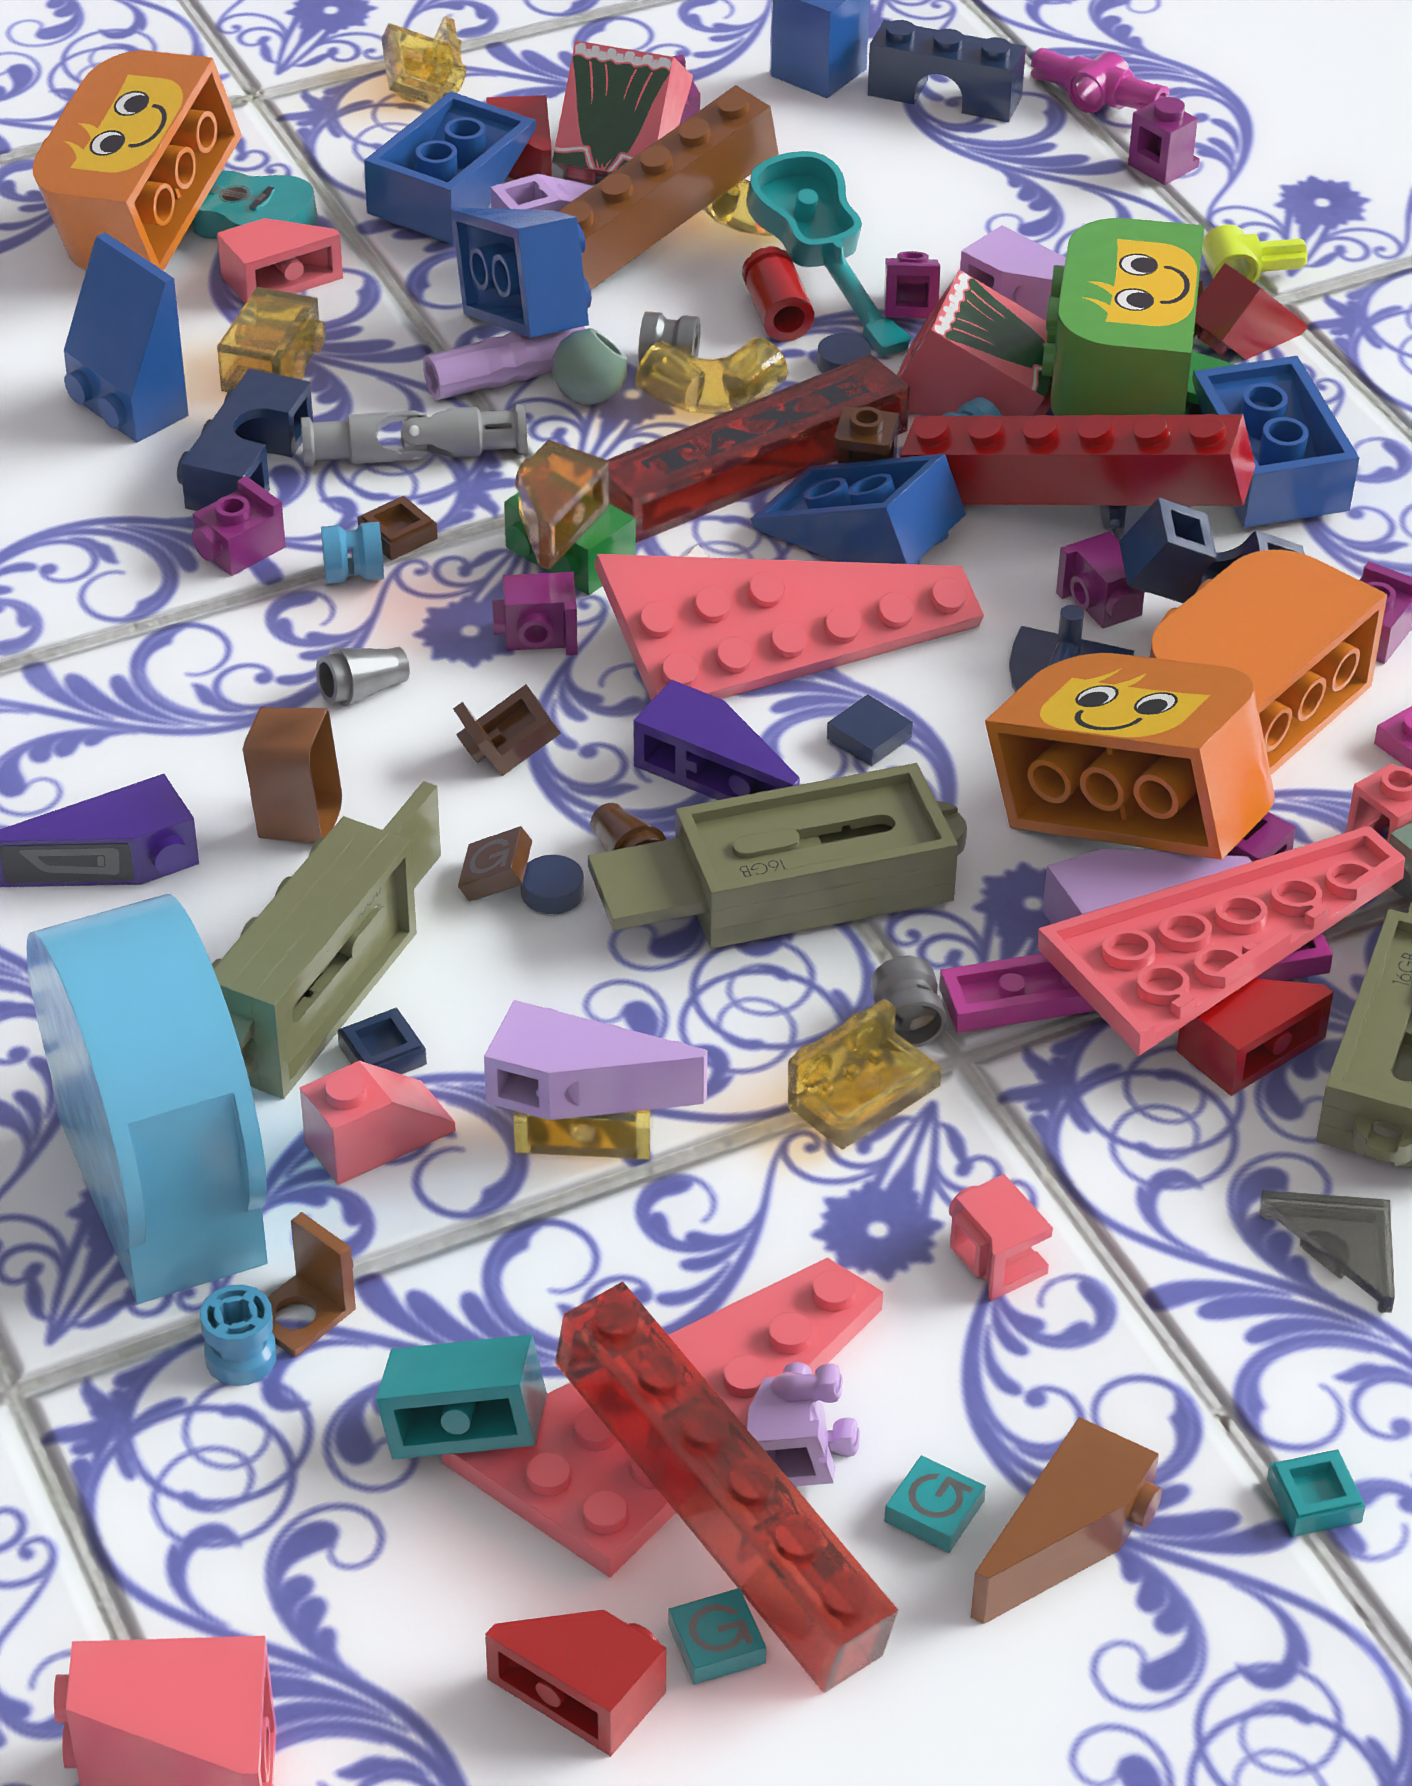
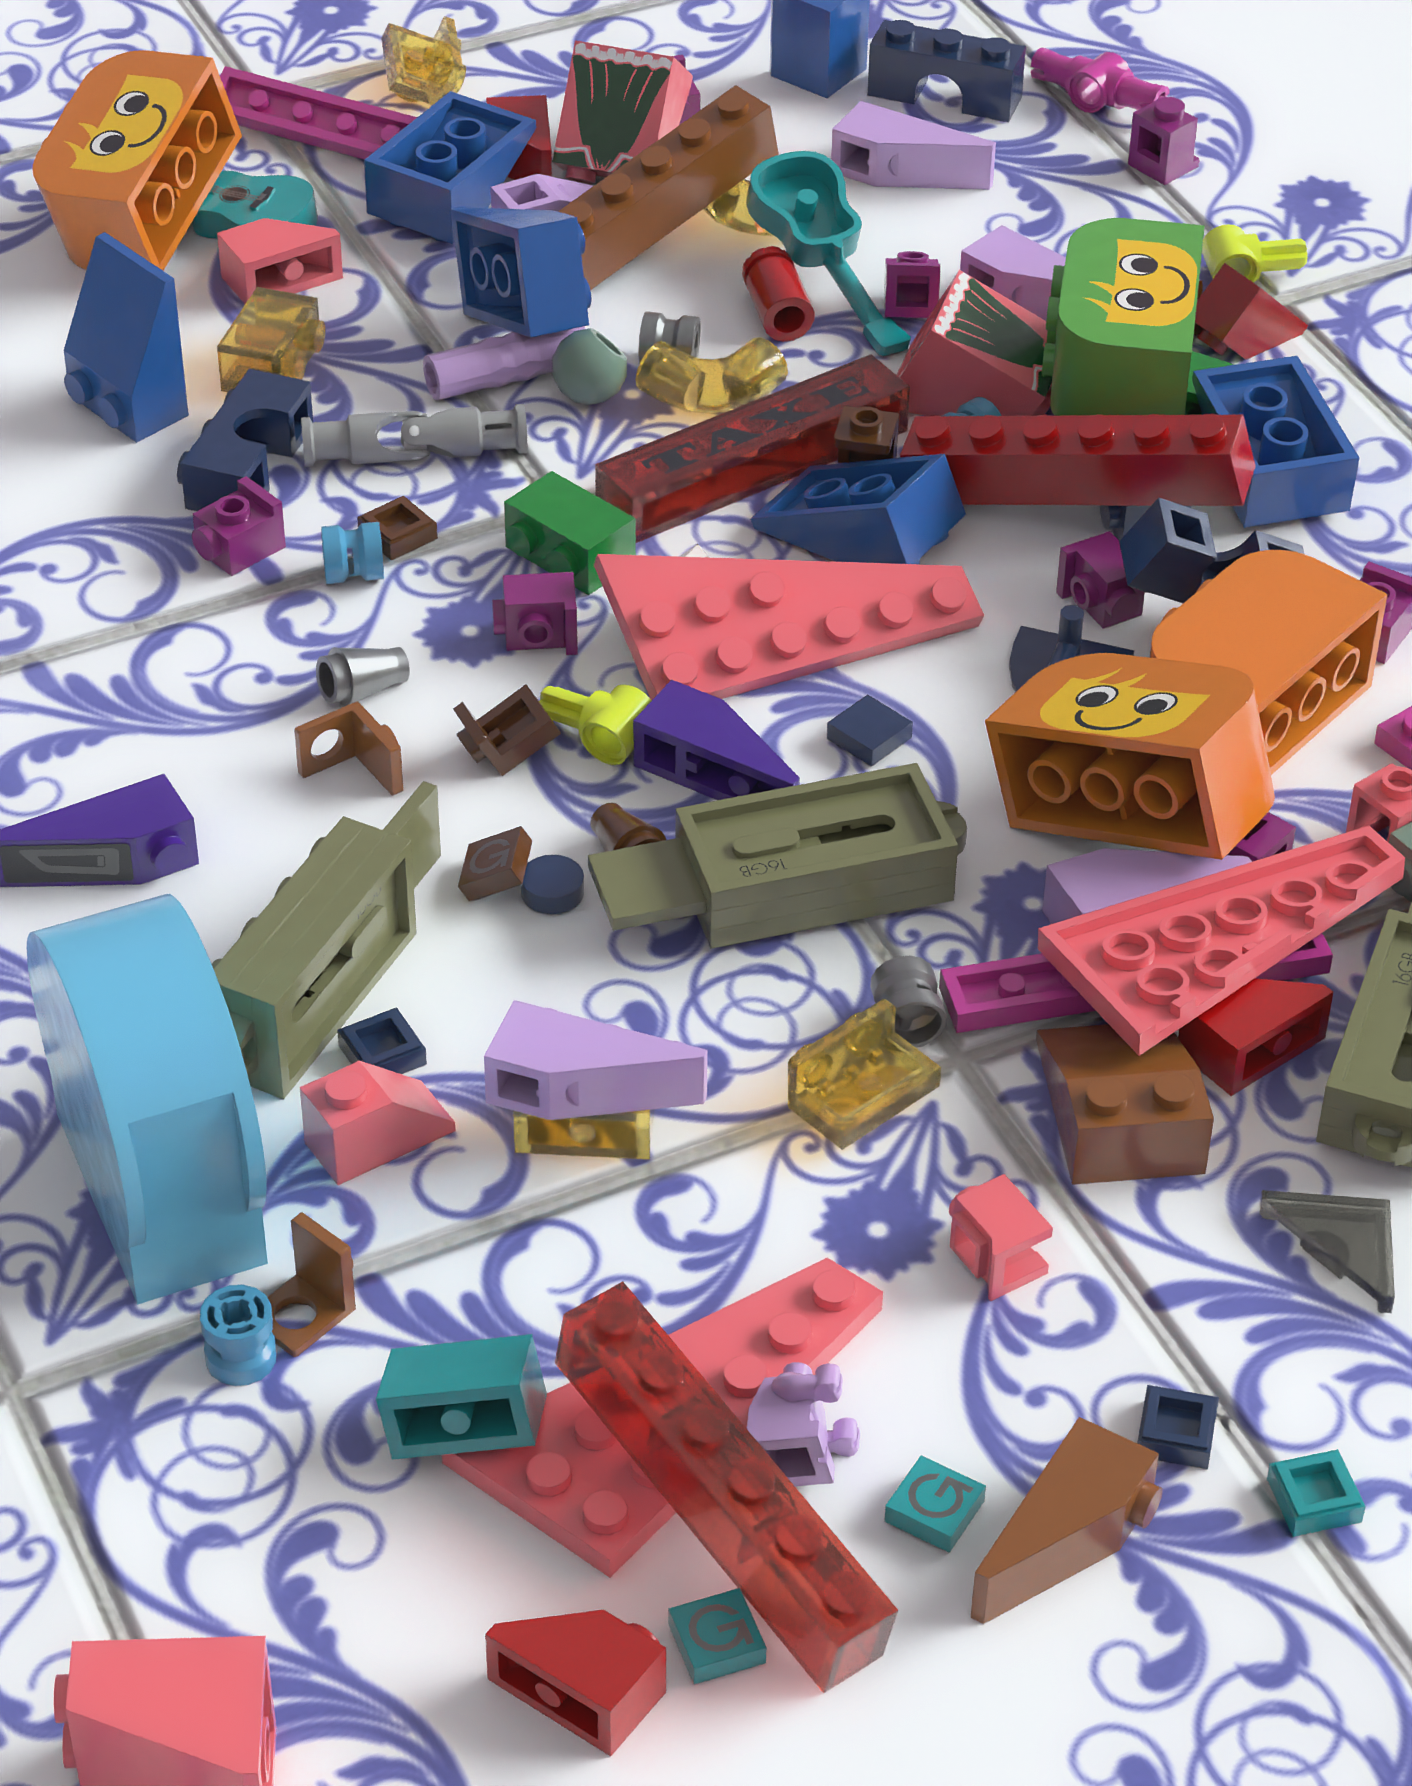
dark orange piece [242,707,342,843] -> none
clear orange slope [515,440,609,570] -> none
dark blue tile [817,333,872,381] -> none
none -> dark pink plate [220,66,417,160]
none -> dark orange bracket [294,701,403,796]
none -> neon yellow axle [539,684,652,765]
none -> lavender slope [831,101,996,190]
none -> dark orange slope [1036,1024,1214,1185]
none -> dark blue tile [1137,1385,1219,1469]

